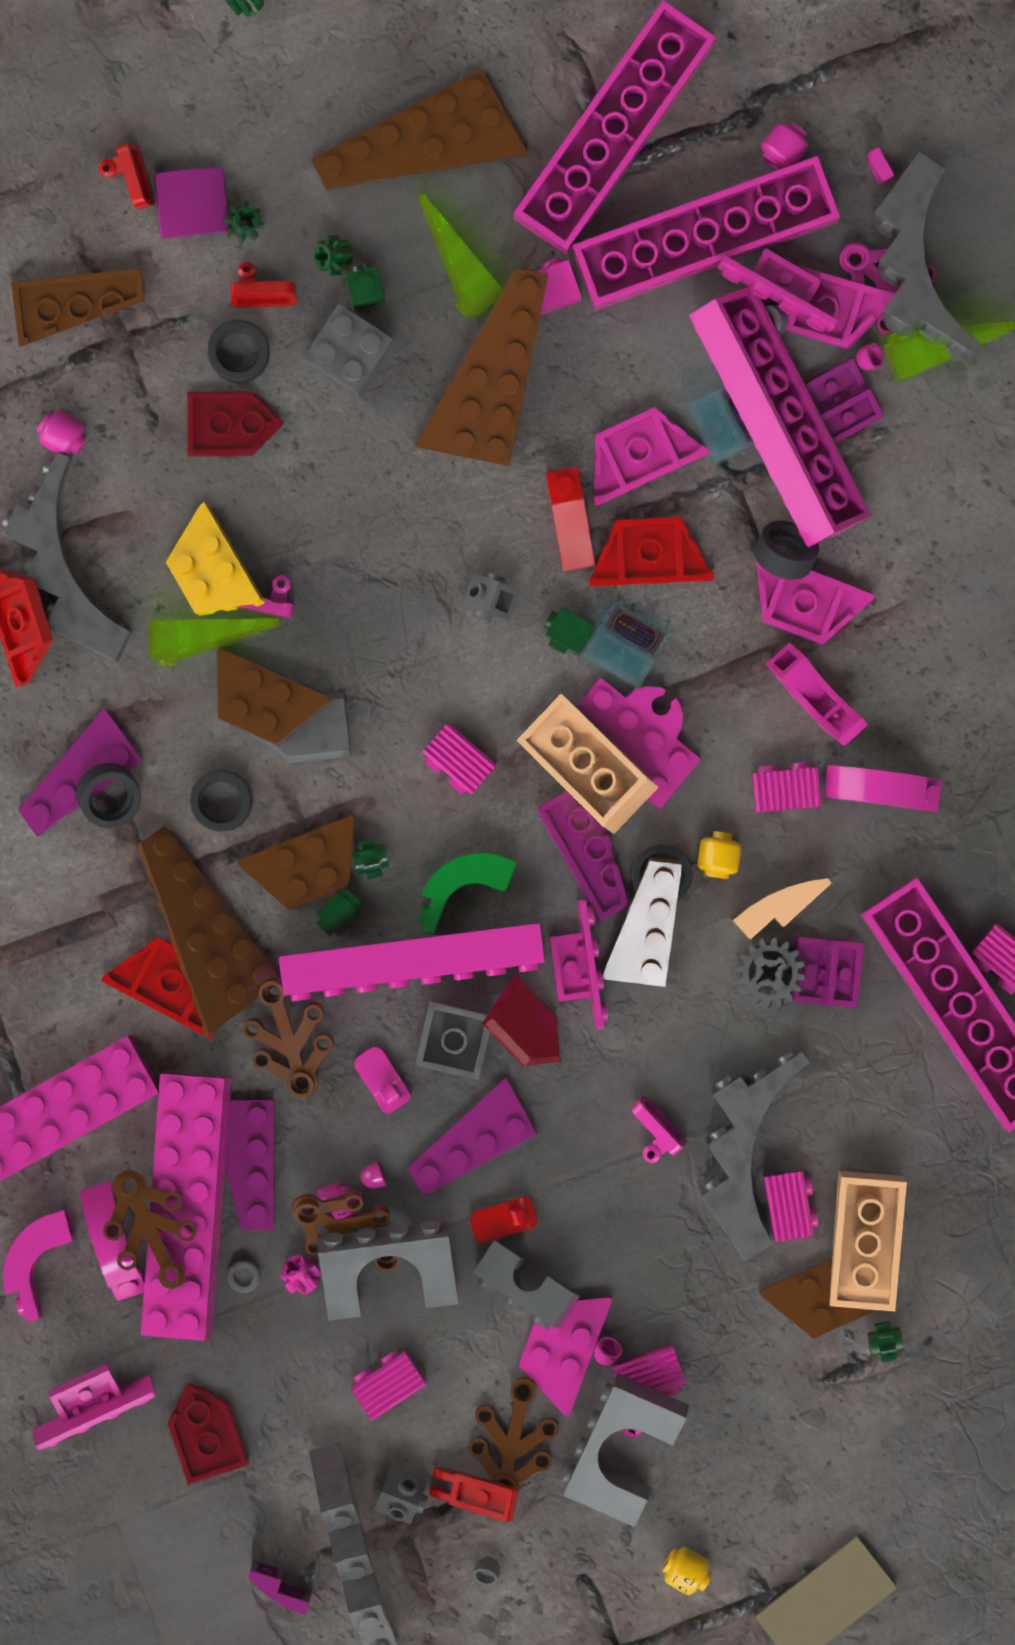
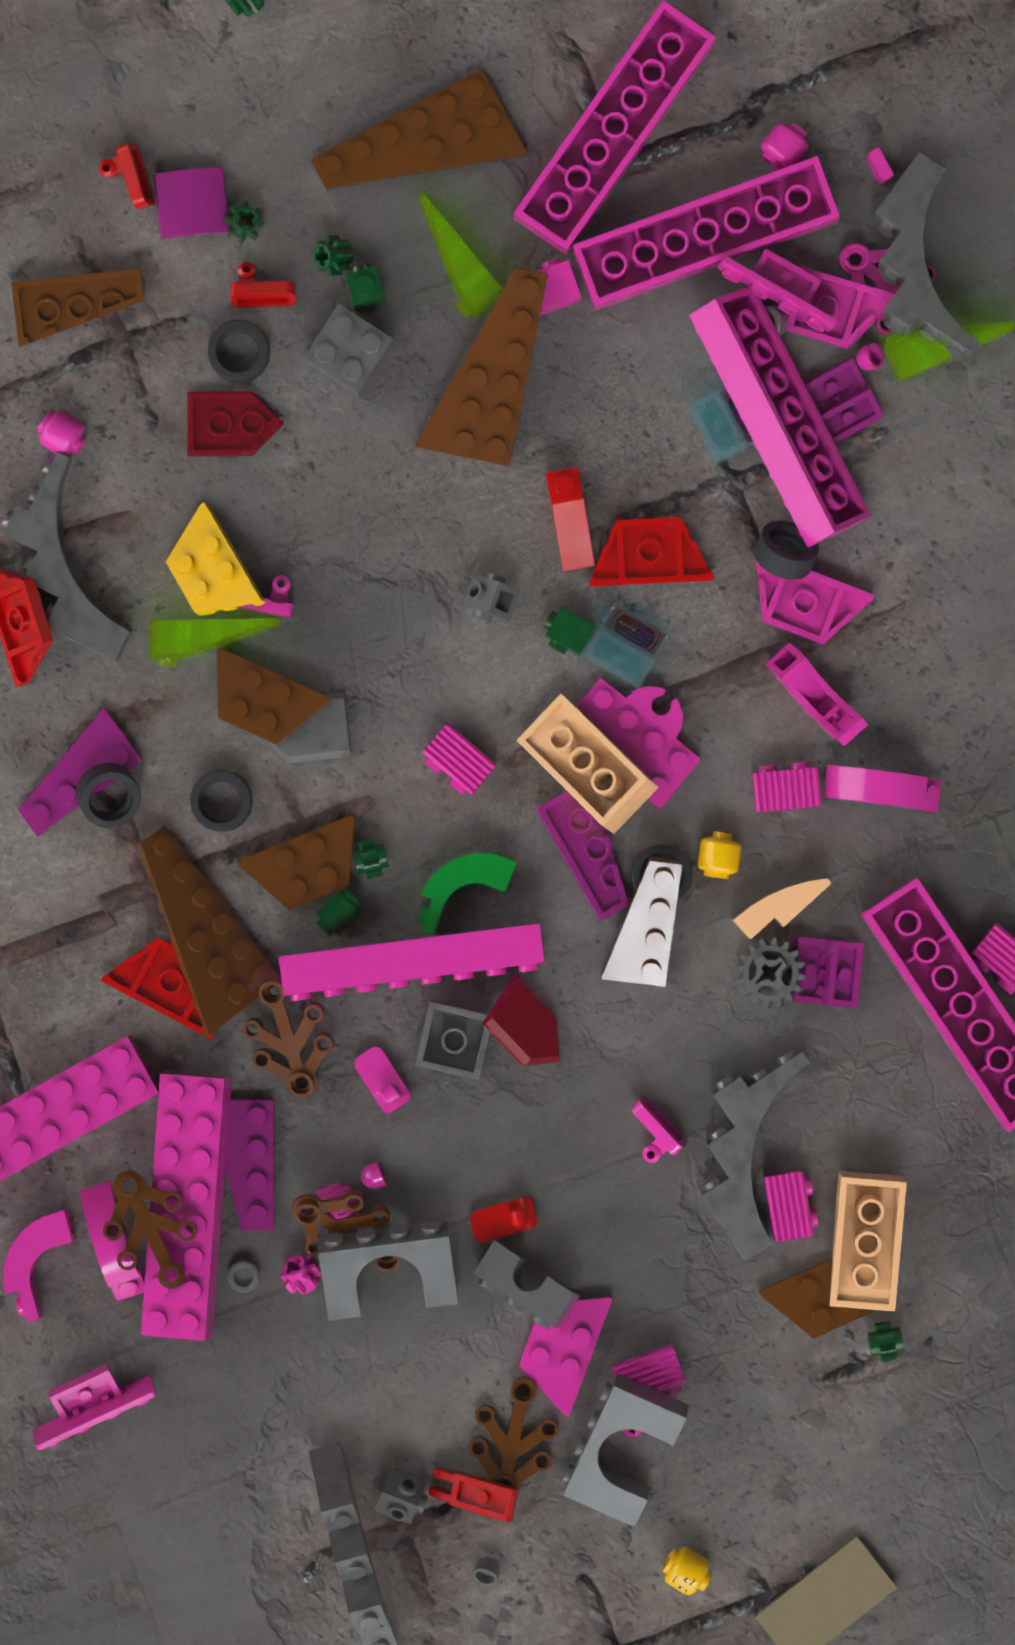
dark red tile [167,1382,250,1486] -> none
magenta slope [248,1560,312,1615] -> none
dark pink brick [350,1349,427,1421] -> none
magenta wing [407,1077,537,1196] -> none
dark pink bracket [549,899,608,1030] -> none
dark pink wing [594,407,709,507] -> none
dark pink hinge [594,1337,622,1366] -> none

